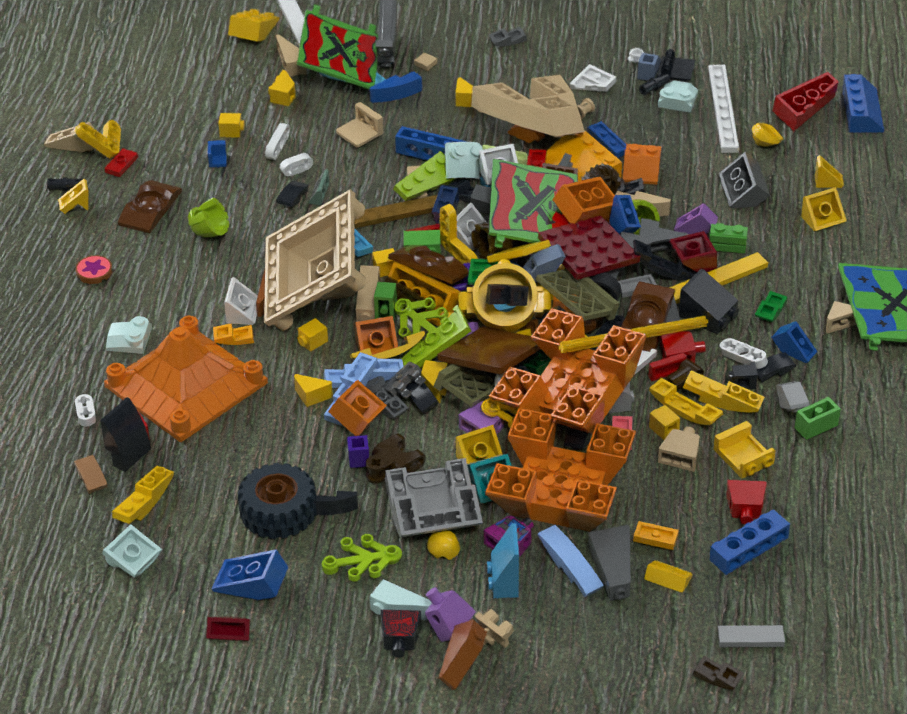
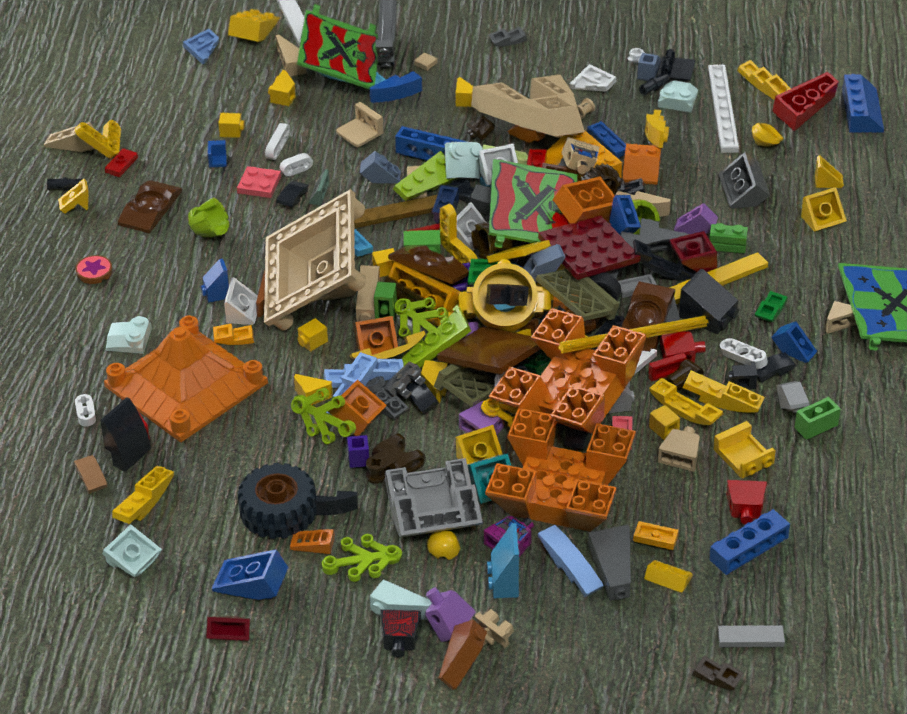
none -> medium blue wing [183,29,219,64]
none -> blue slope [201,259,229,303]
none -> coral plate [237,166,281,198]
none -> orange slope [290,529,335,554]
none -> lime plant [291,388,356,444]
none -> sand blue slope [360,151,401,183]
none -> dark brown bracket [465,115,496,141]
none -> tan torso [562,137,599,174]
none -> yellow slope [645,110,669,148]
none -> yellow slope [737,60,791,100]

